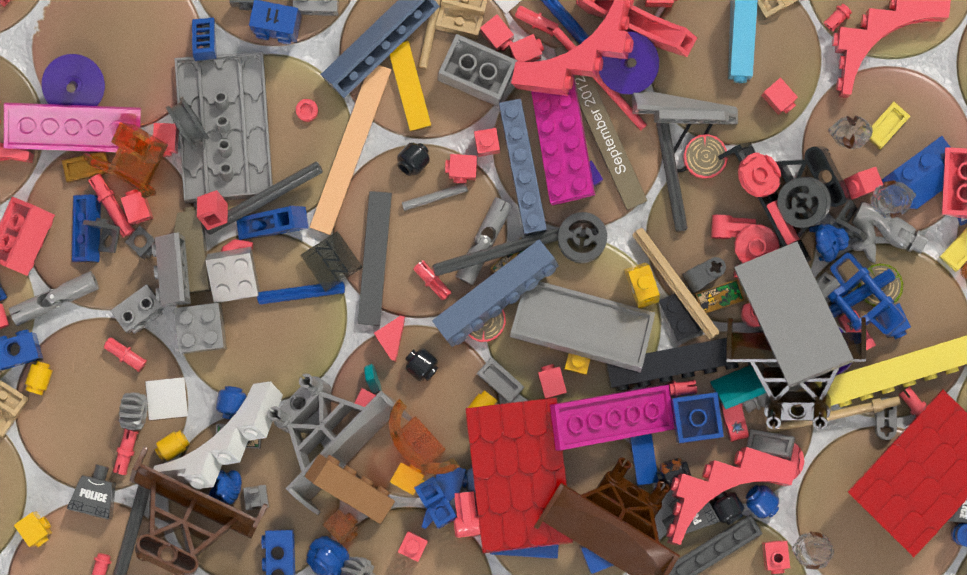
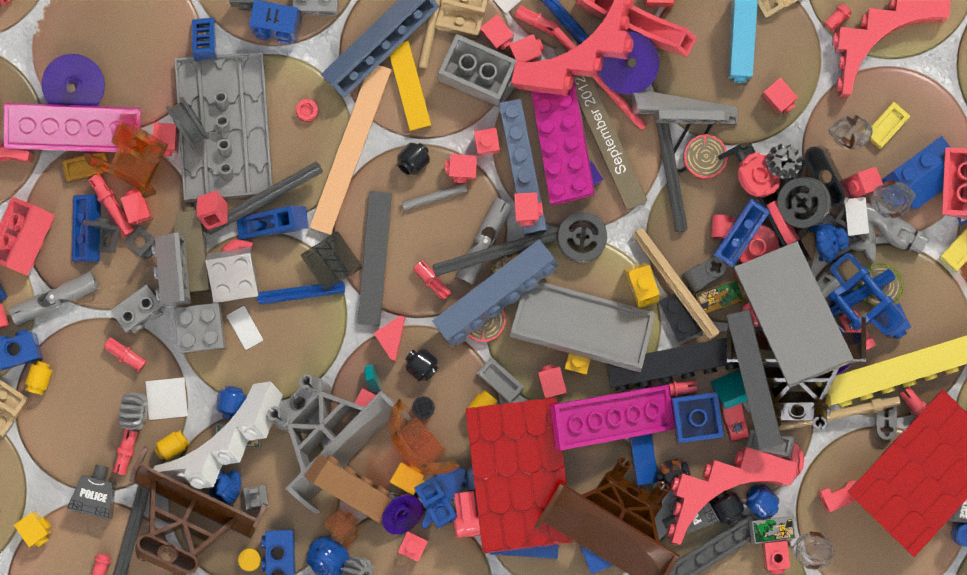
none -> white sticker [227,306,263,350]
none -> yellow tile [238,548,261,571]
none -> dark purple dish [382,494,423,534]
none -> black wheel [412,396,435,419]
none -> coral brick [514,192,543,227]
none -> blue slope [713,197,770,267]
none -> dark grey tile [727,309,783,449]
none -> tile [749,516,796,544]
none -> dark grey gear [766,143,802,179]
none -> coral leg [817,481,856,512]
none -> white sticker [845,197,869,236]

